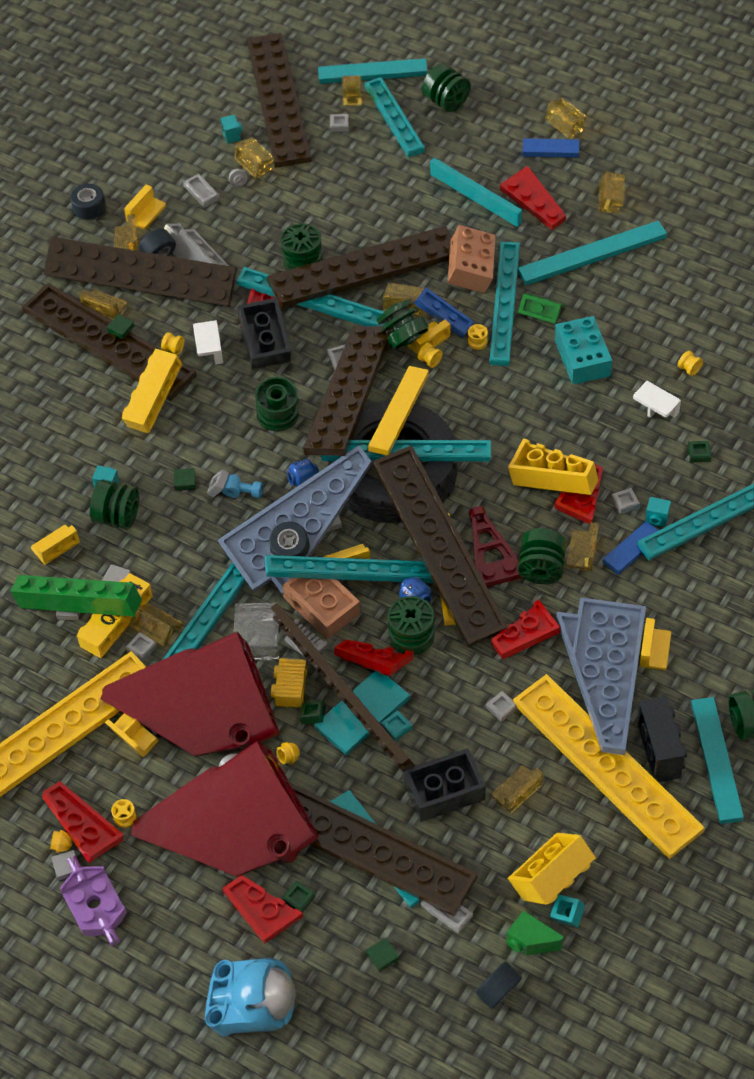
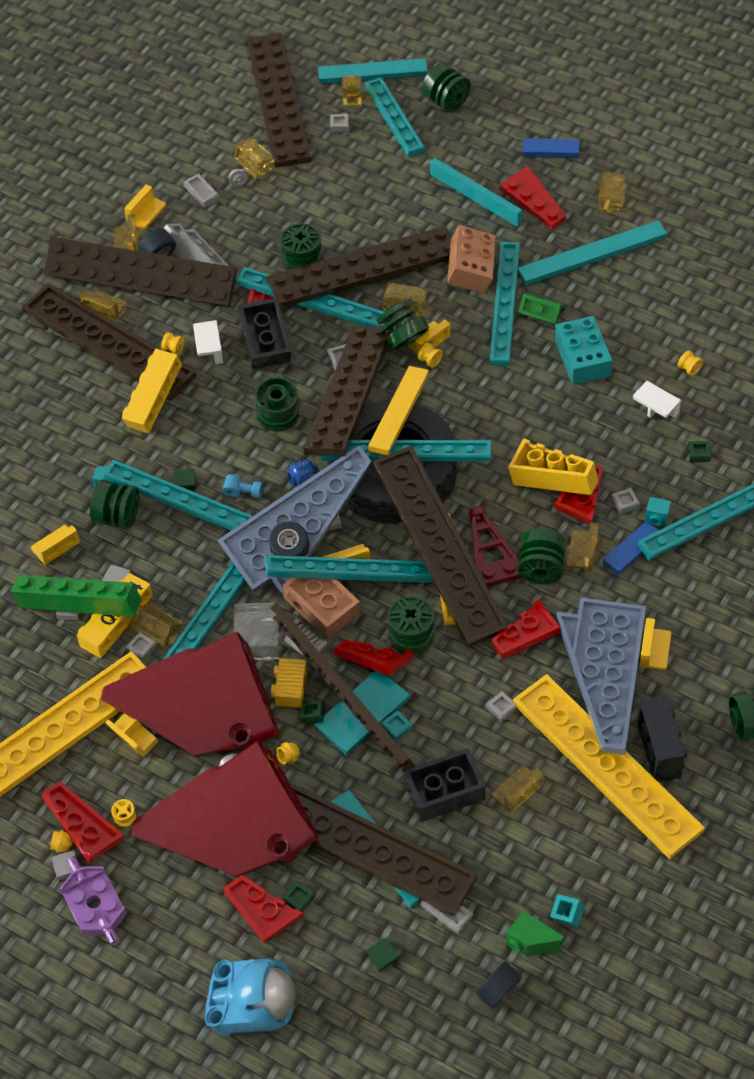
black wheel [70,183,106,220] -> none
dark green tile [106,314,135,339] -> none
light grey tile [207,470,229,497] -> none
teal plate [220,115,243,144] -> none
blue head [399,577,431,603] -> none
blue tile [414,287,474,338] -> none
yellow wheel [468,324,488,350] -> none
yellow brick [508,833,596,905] -> none
clear yellow hinge [545,97,587,139] -> none
teal tile [691,697,744,824] -> none
none -> teal tile [104,460,253,531]

